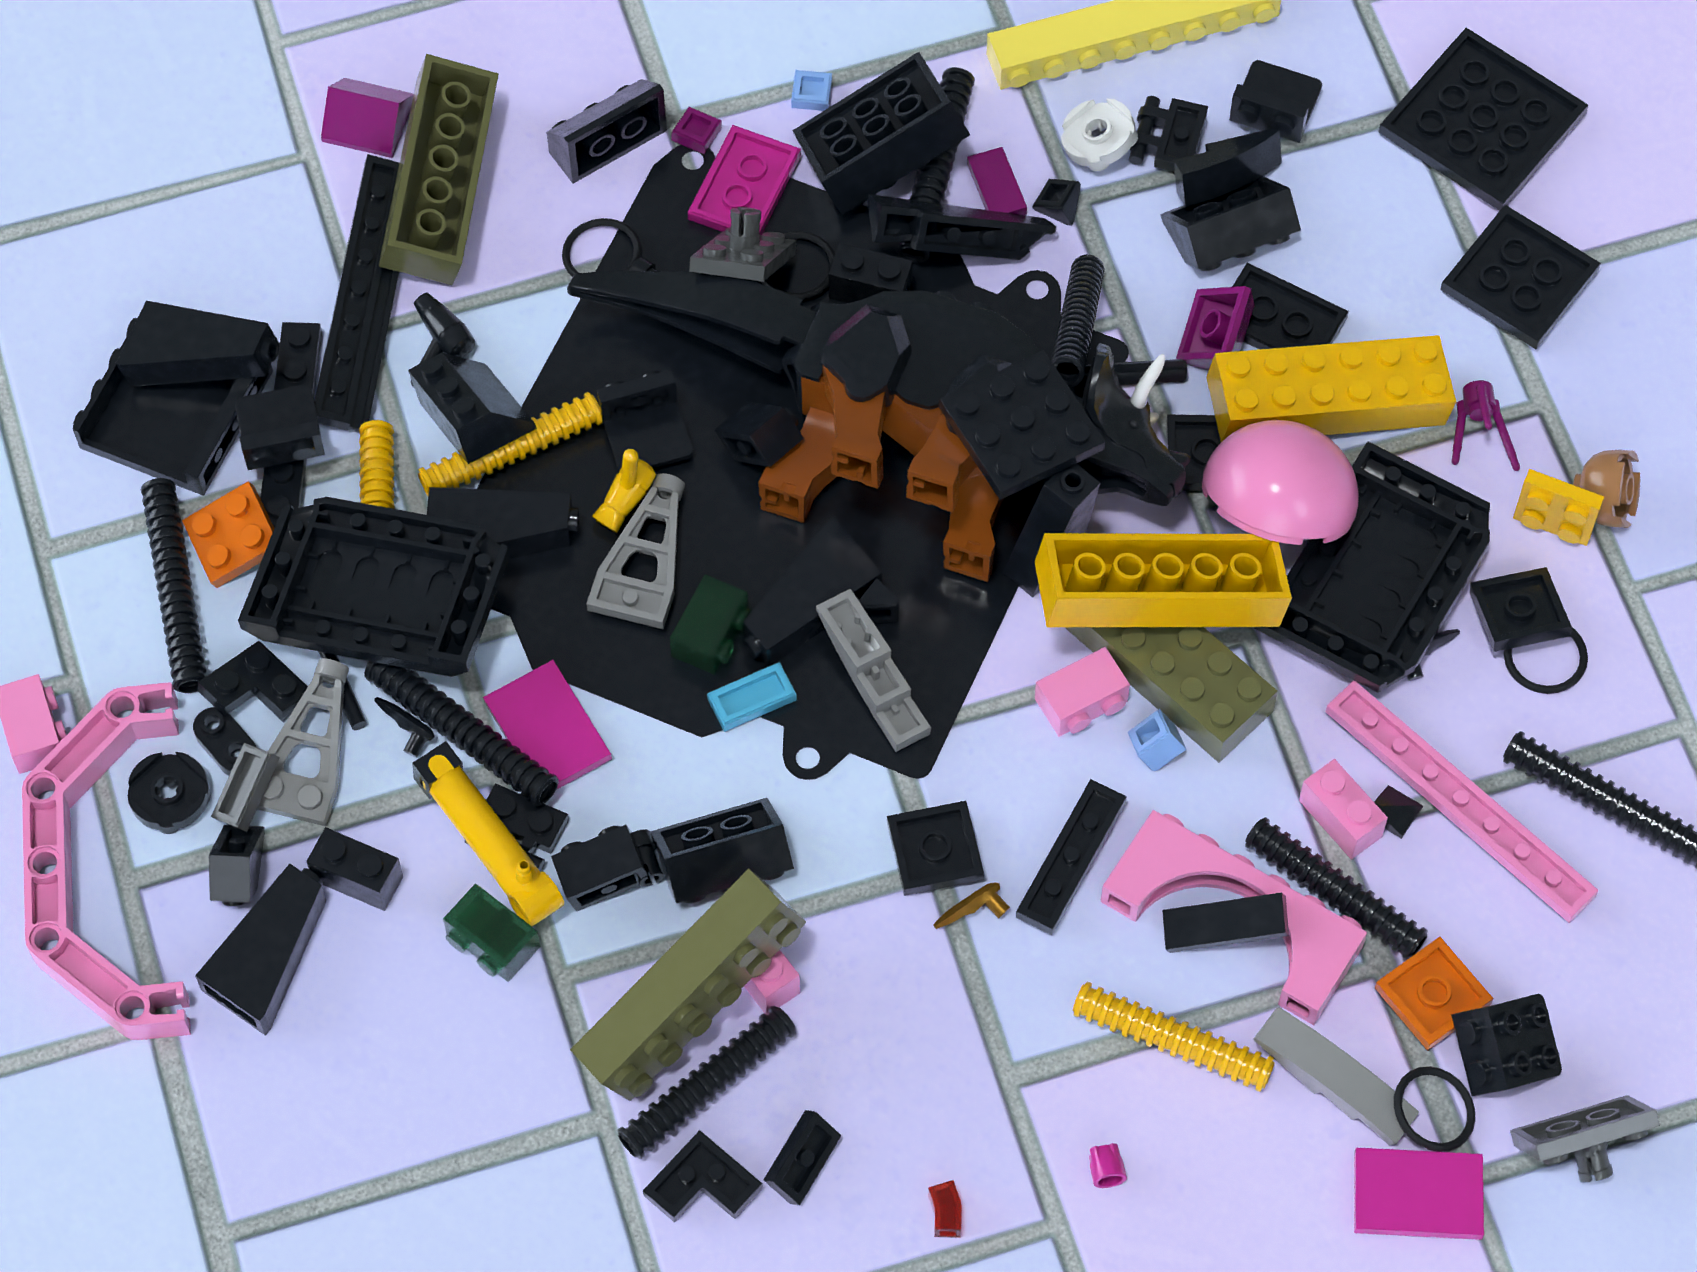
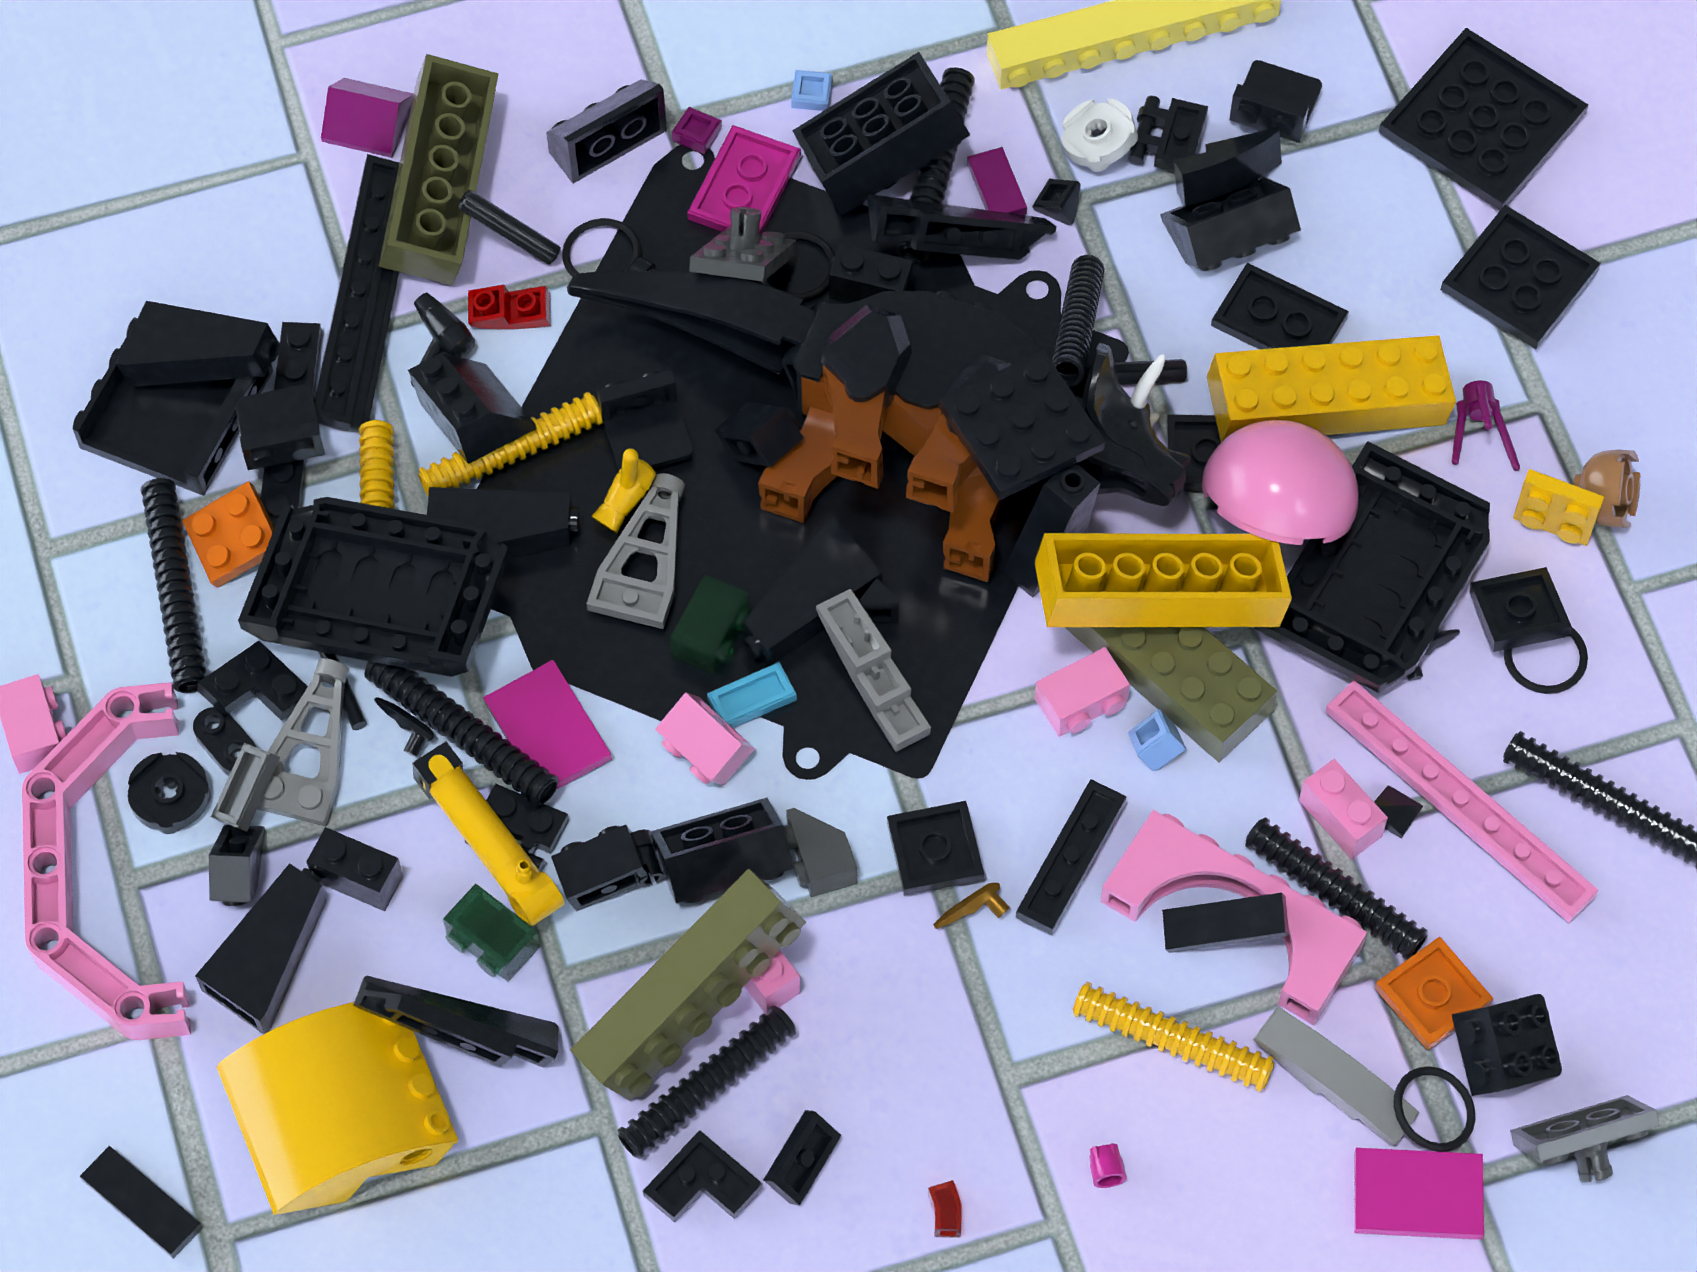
magenta slope [1176,286,1254,370] -> none
none -> black tile [79,1146,203,1259]
none -> yellow slope [216,1002,459,1215]
none -> black wedge [353,976,559,1068]
none -> black axle [458,190,561,264]
none -> red slope [468,284,550,329]
none -> bright pink brick [655,692,755,785]
none -> dark grey slope [784,808,858,897]

